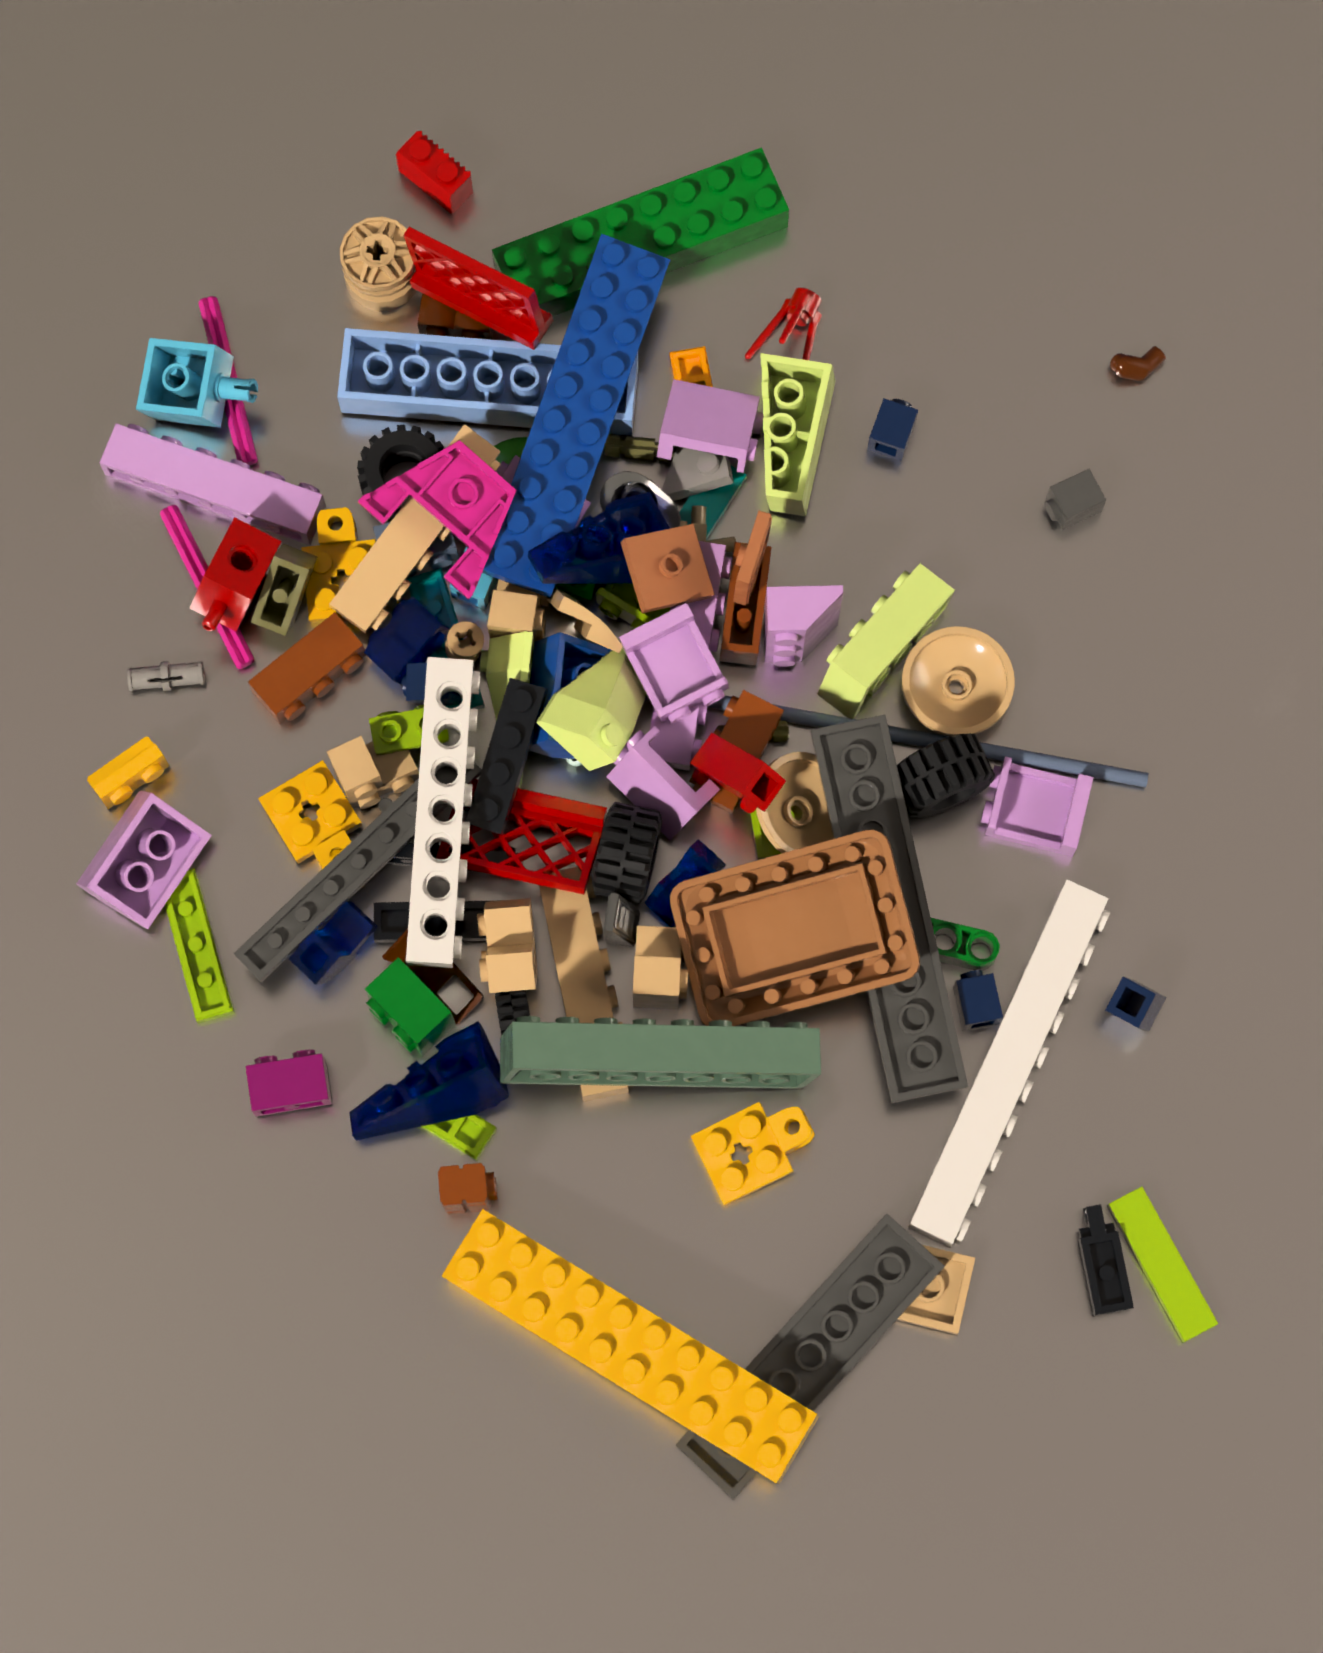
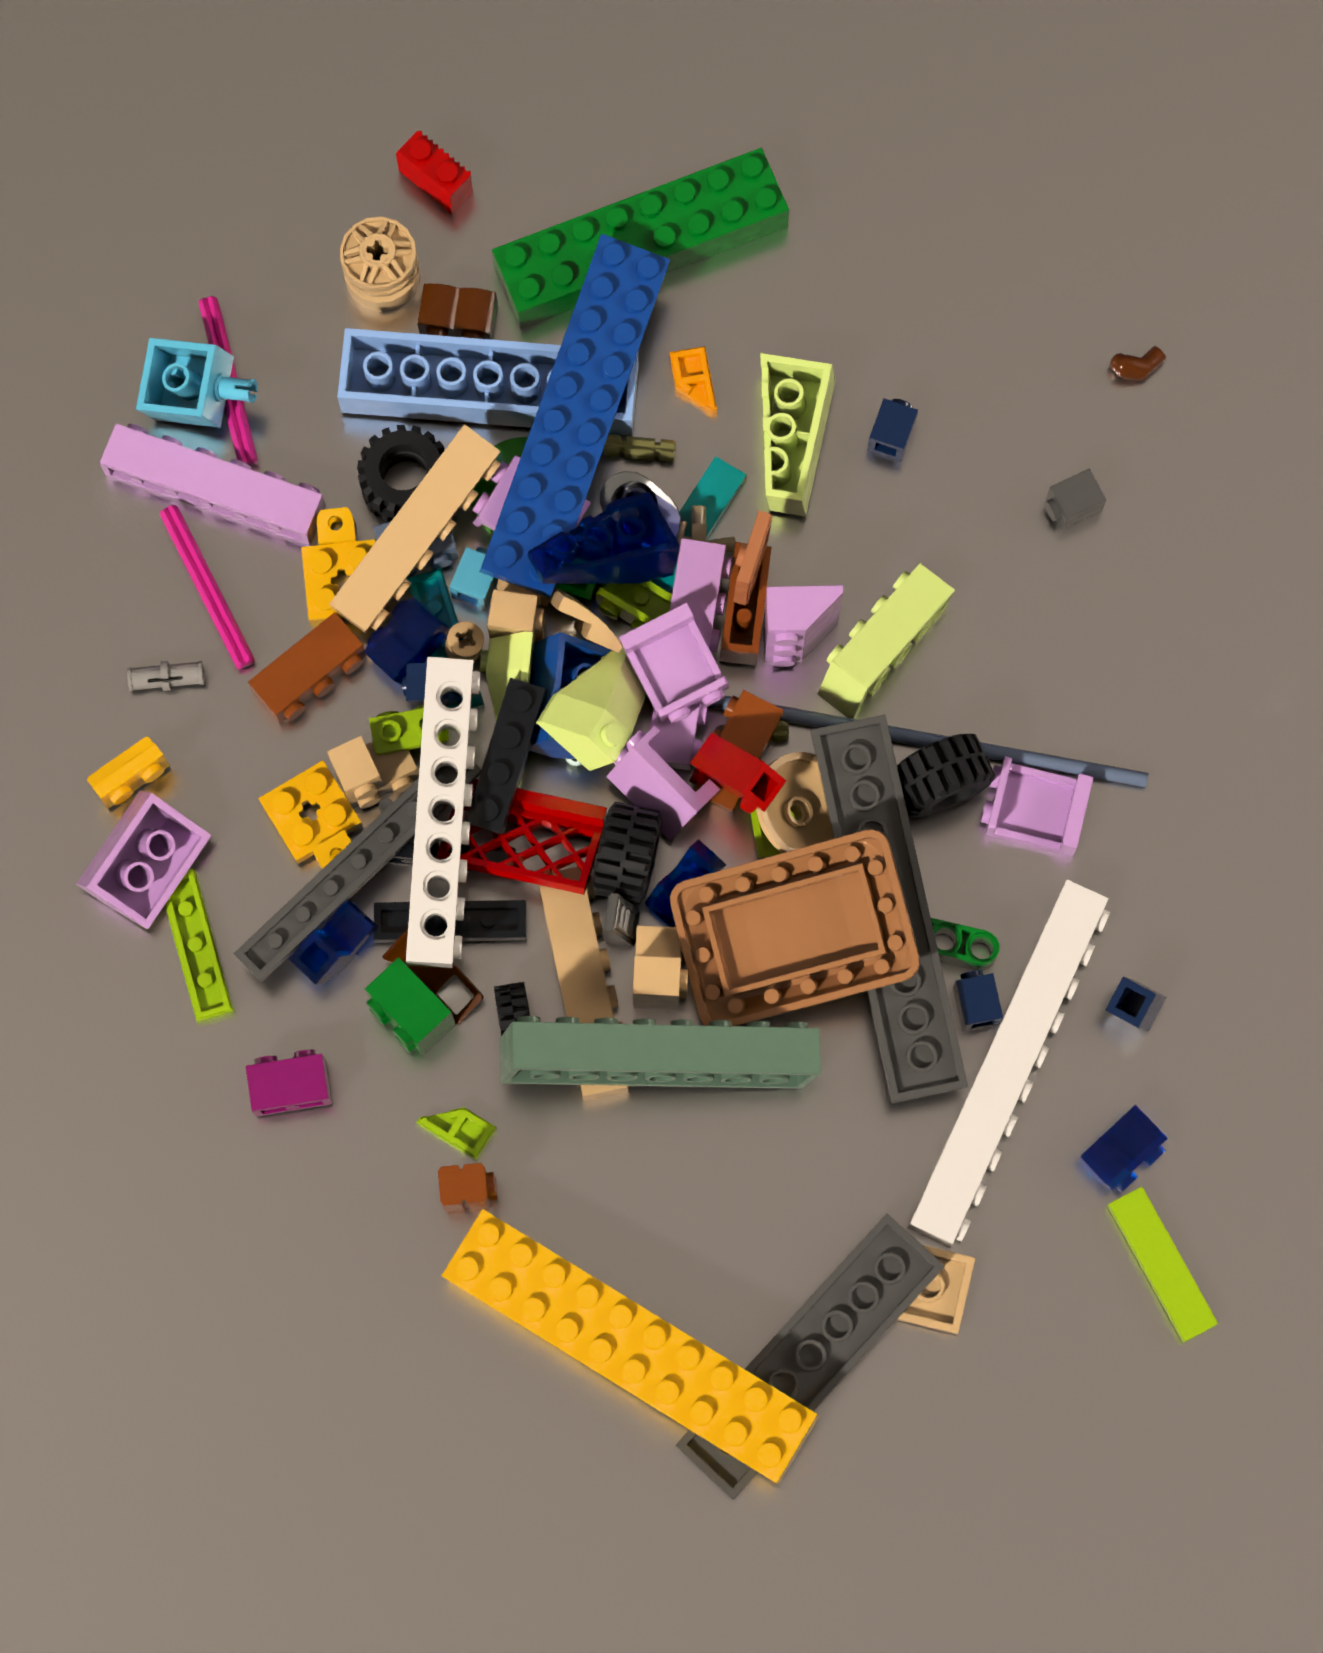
red piece [190,517,282,632] -> none
olive brick [251,543,318,636] -> none
clear blue wedge [349,1021,509,1141] -> none
dark pink wing [357,440,517,600] -> none
red fence [403,227,554,350] -> none
tan brick [477,898,538,993] -> none
nougat plate [621,524,715,613] -> none
lavender panel [657,379,763,473] -> none
light grey wing [662,446,733,501] -> none
yellow plate [691,1102,815,1206] -> none
red plant [745,288,822,360] -> none
tan dish [902,626,1015,736] -> none
black hinge [1078,1204,1134,1316] -> none
none -> clear blue brick [1077,1104,1168,1193]

